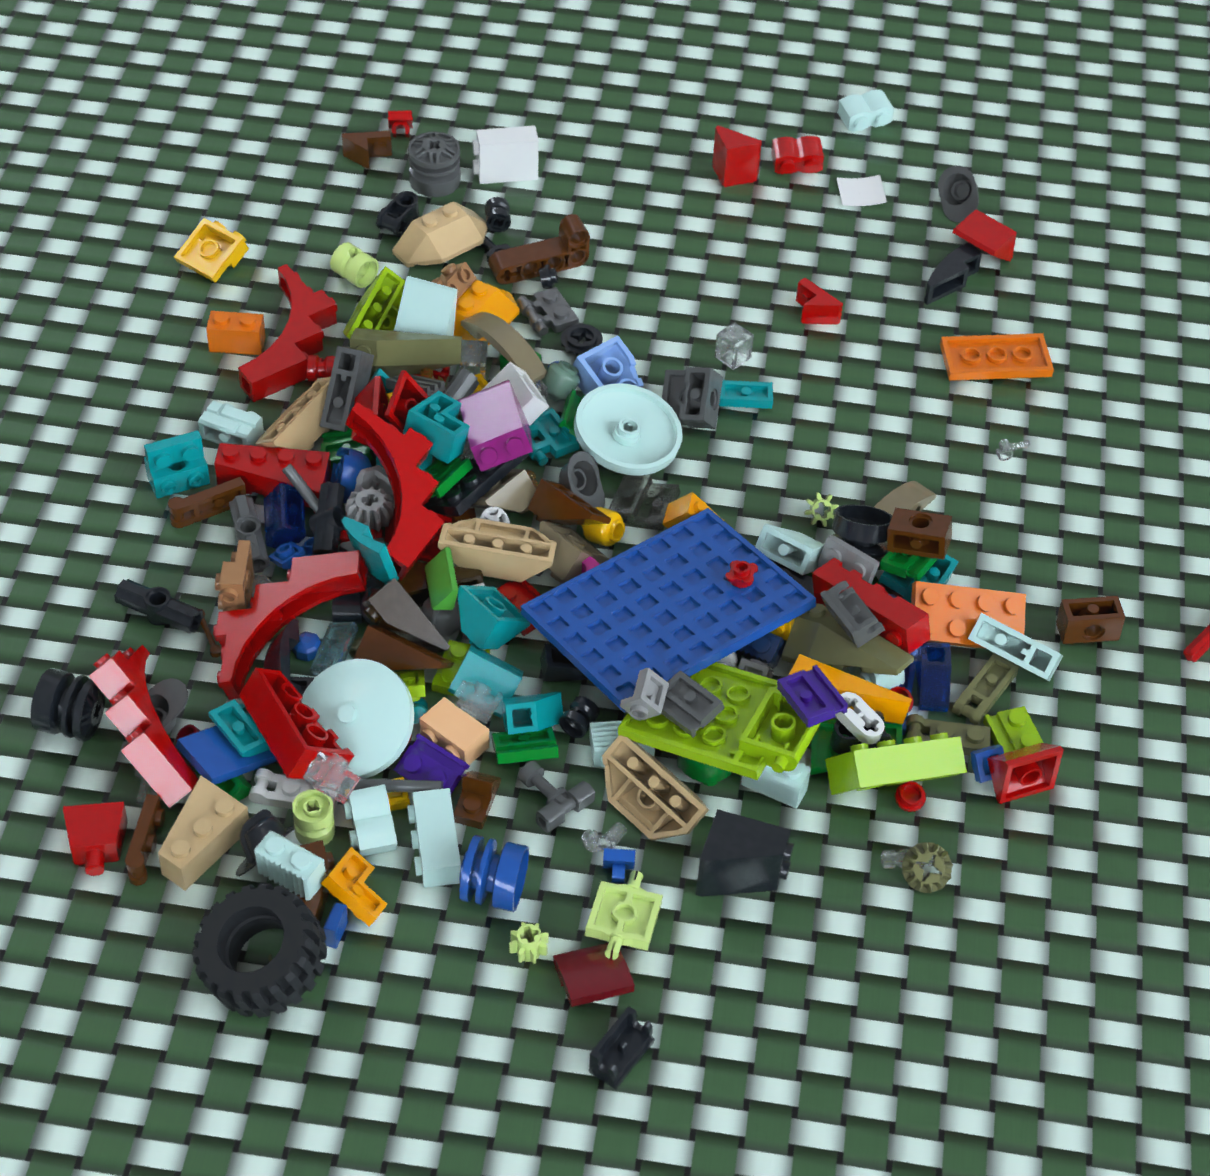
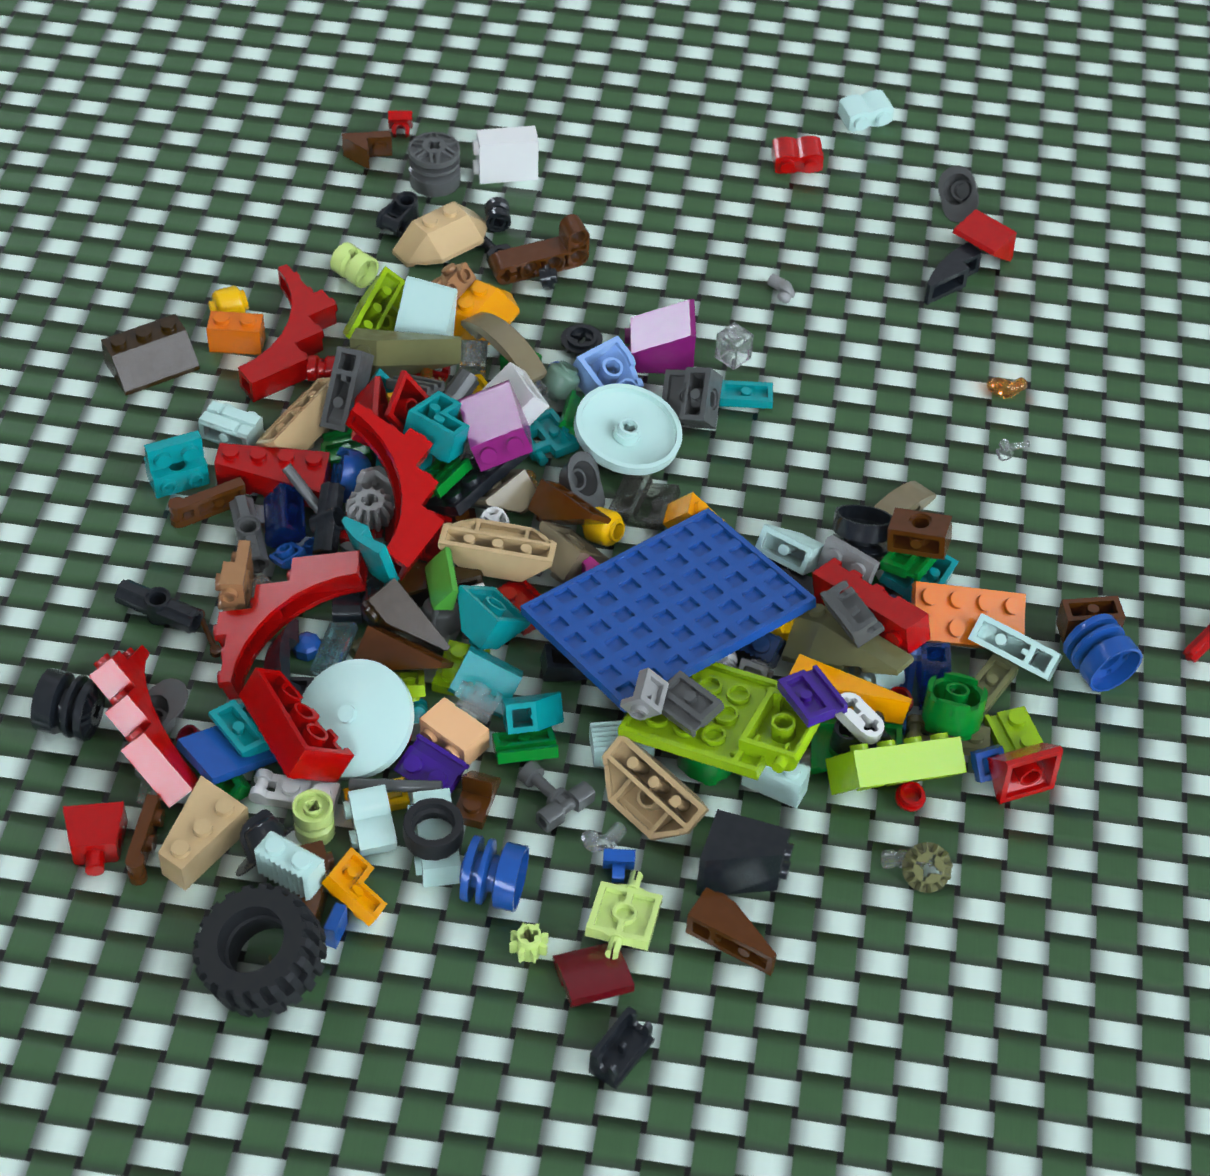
yellow plate [174,218,249,283] -> none
clear brick [303,751,361,804] -> none
flat silver plate [517,287,579,336] -> none
black wheel [559,696,600,738] -> none
red slope [712,125,762,188] -> none
red plate [725,560,758,588] -> none
red slope [796,278,843,325] -> none
yellowish green gear [804,492,839,527] -> none
white sticker [836,175,887,206] -> none
orange plate [940,333,1054,381] -> none
none -> slope [101,314,200,396]
none -> yellow head [208,286,249,313]
none -> black tyre [403,798,464,861]
none -> slope [624,299,696,374]
none -> reddish brown slope [686,887,776,976]
none -> light grey arm [767,273,795,304]
none -> green brick [921,672,988,741]
none -> clear orange arm [987,377,1028,398]
none -> blue wheel [1062,613,1143,692]

